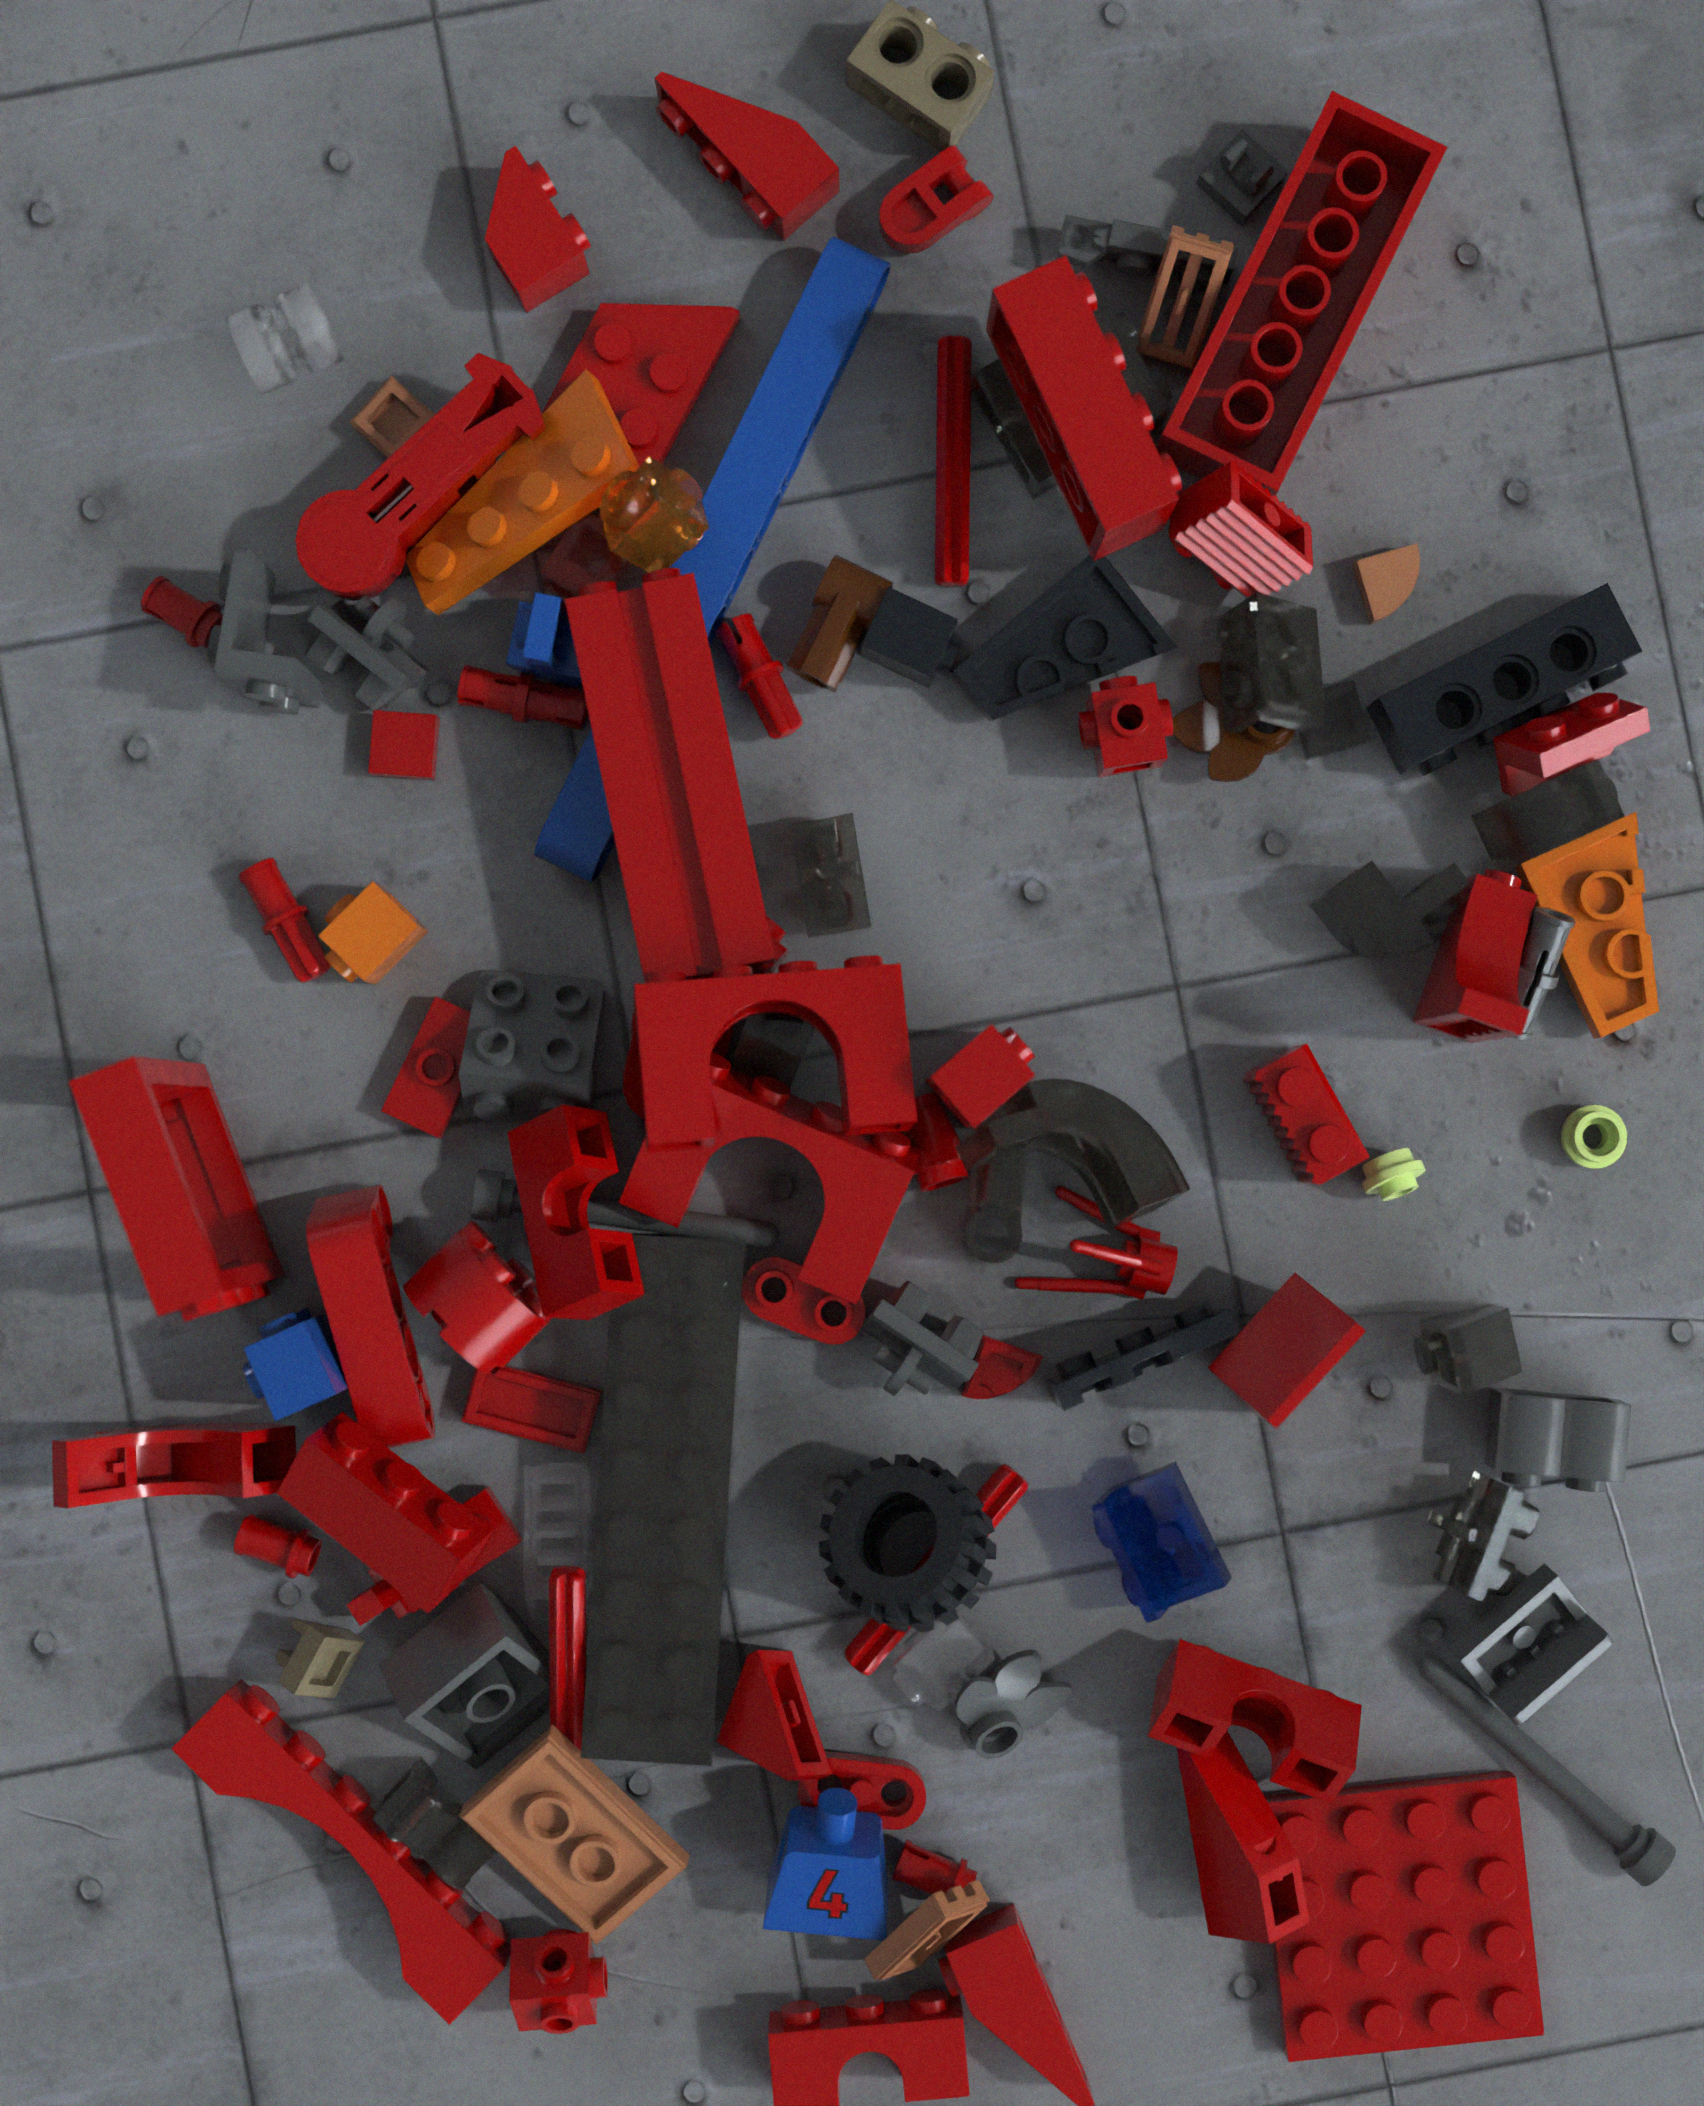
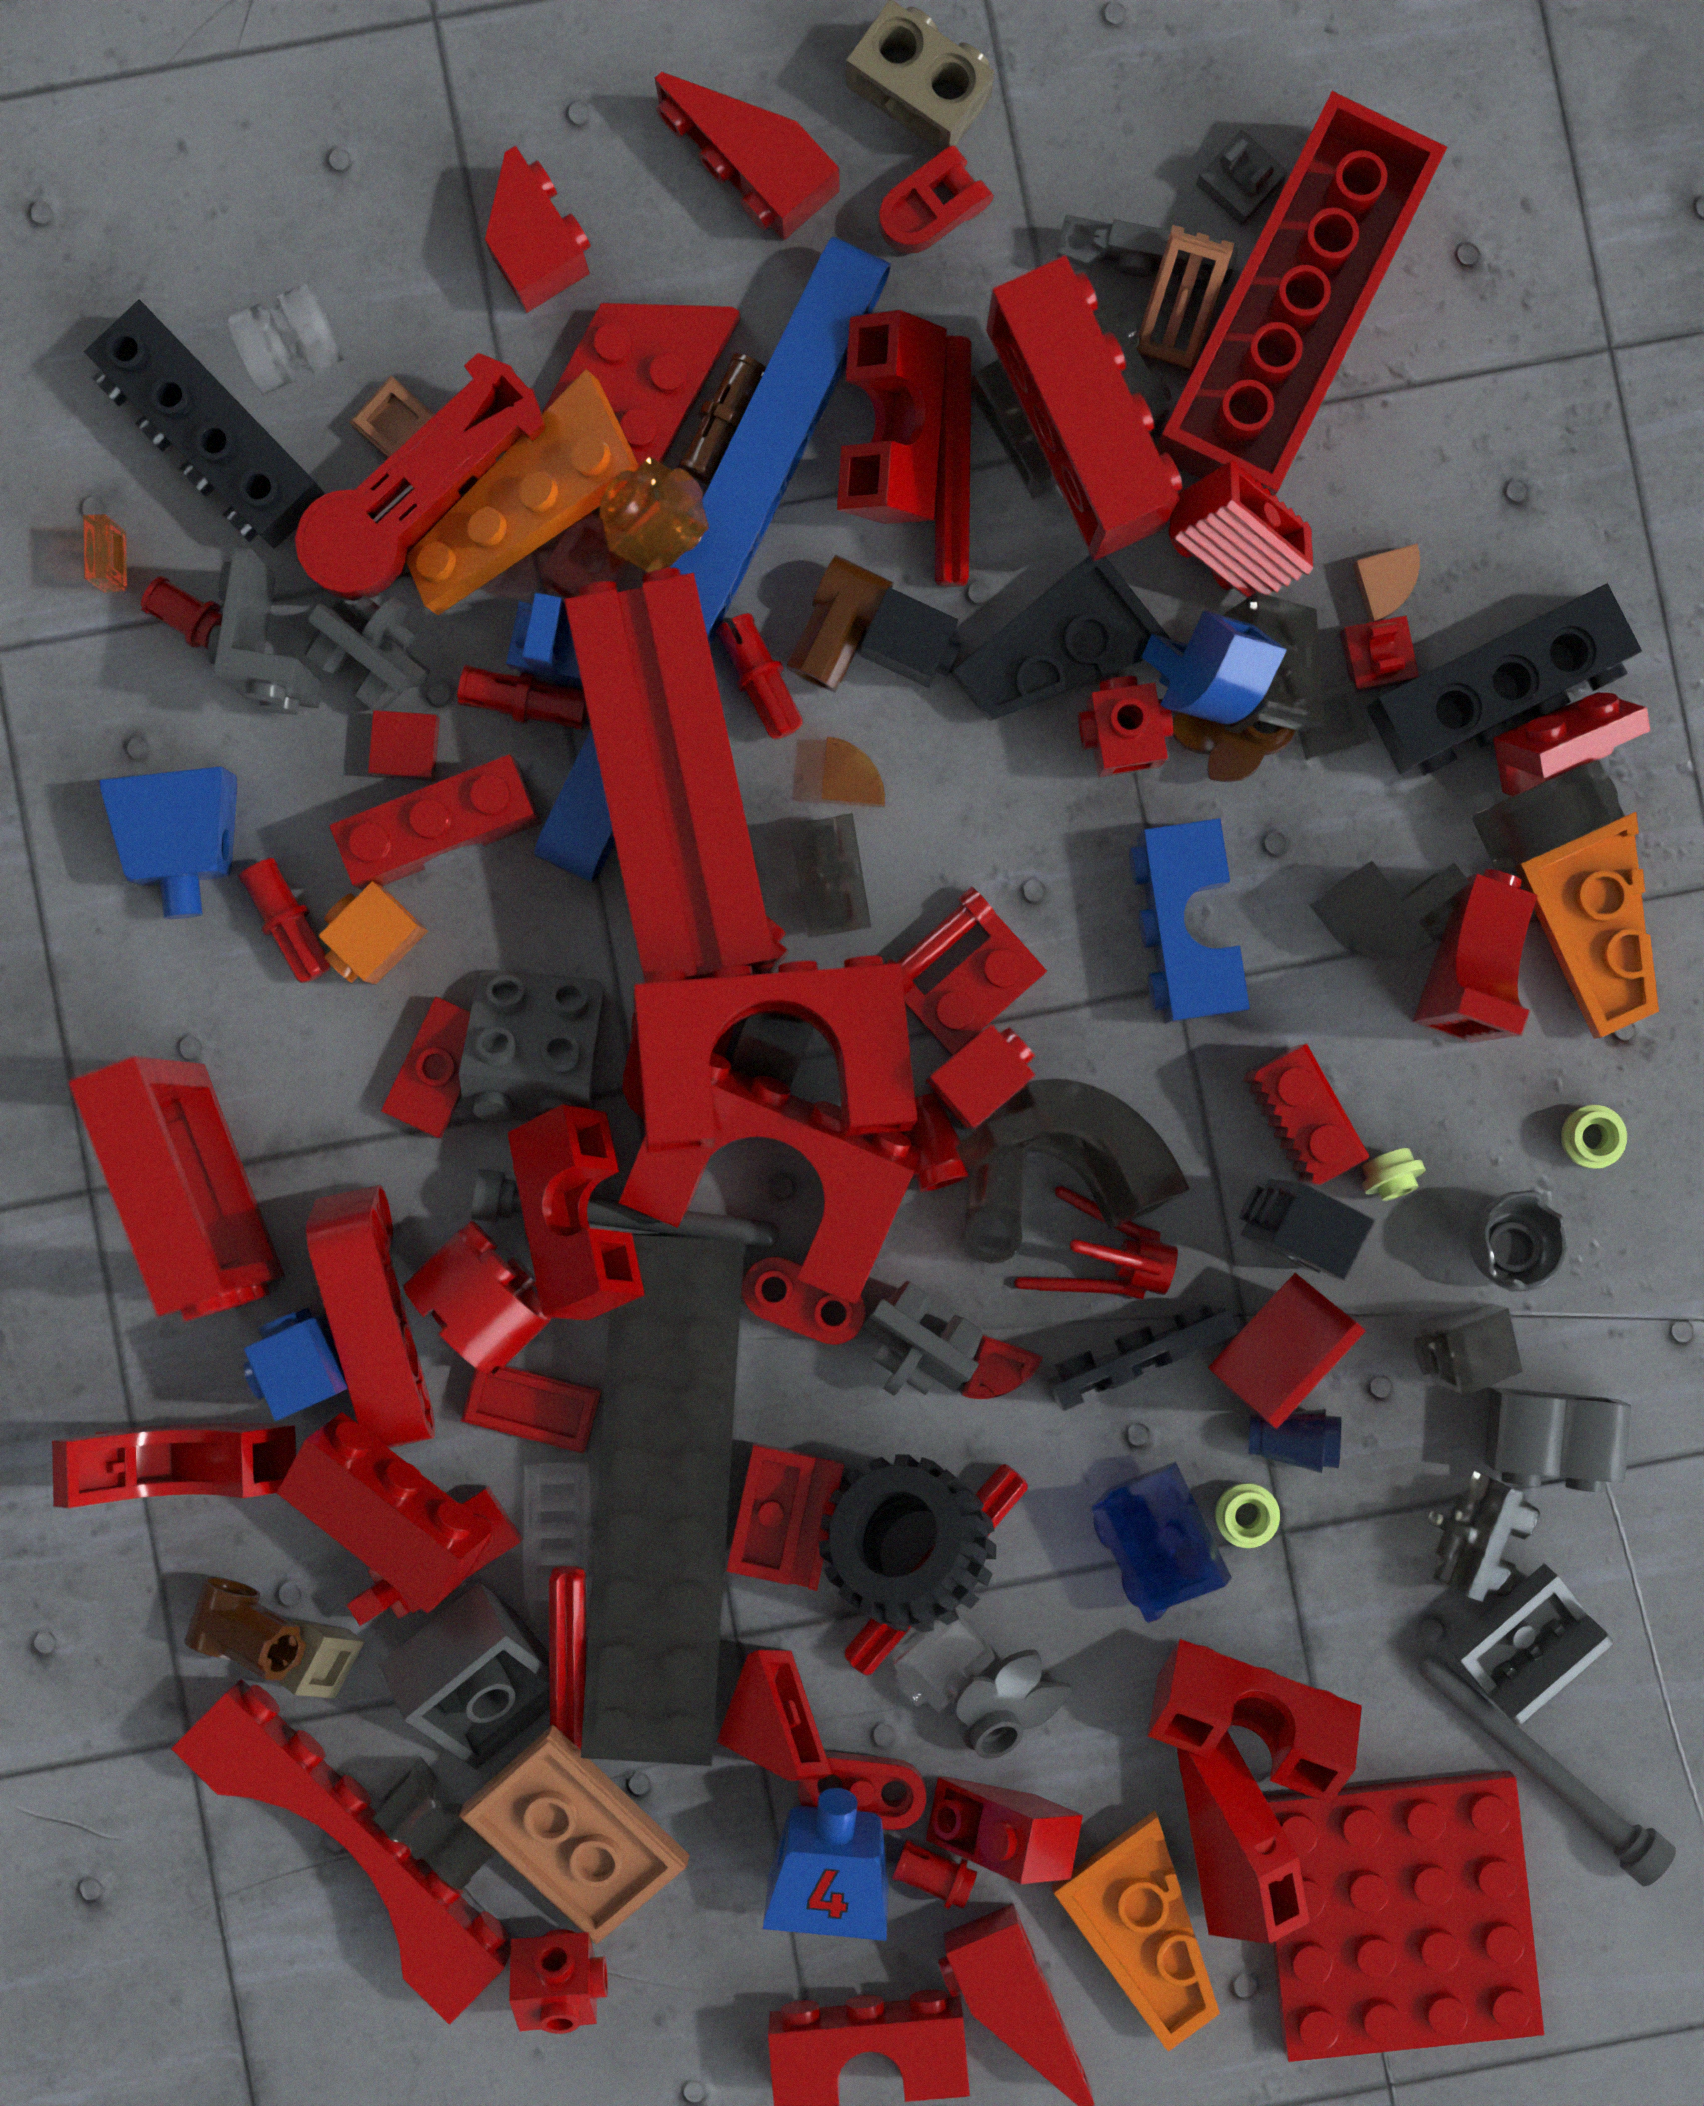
red pin [234,1514,322,1579] -> none
nougat tile [864,1880,990,1980] -> none
dark grey pin [1512,907,1575,1040] -> none
none -> black brick [83,299,325,549]
none -> clear orange tile [83,514,127,592]
none -> blue torso [99,766,237,919]
none -> reddish brown piece [184,1577,307,1680]
none -> red arch [329,754,542,890]
none -> reddish brown pin [678,353,766,486]
none -> red plate [726,1442,844,1591]
none -> clear orange tile [822,736,885,808]
none -> red arch [837,310,947,524]
none -> red plate [883,887,1047,1056]
none -> red slope [926,1777,1083,1884]
none -> orange wing [1052,1810,1220,2052]
none -> blue arch [1129,818,1250,1023]
none -> blue brick [1142,610,1287,724]
none -> yellowish green plate [1215,1483,1280,1548]
none -> black arch [1239,1179,1375,1281]
none -> dark blue cone [1248,1409,1342,1473]
none -> red tile [1340,615,1419,694]
none -> dark grey hair [1469,1190,1568,1292]

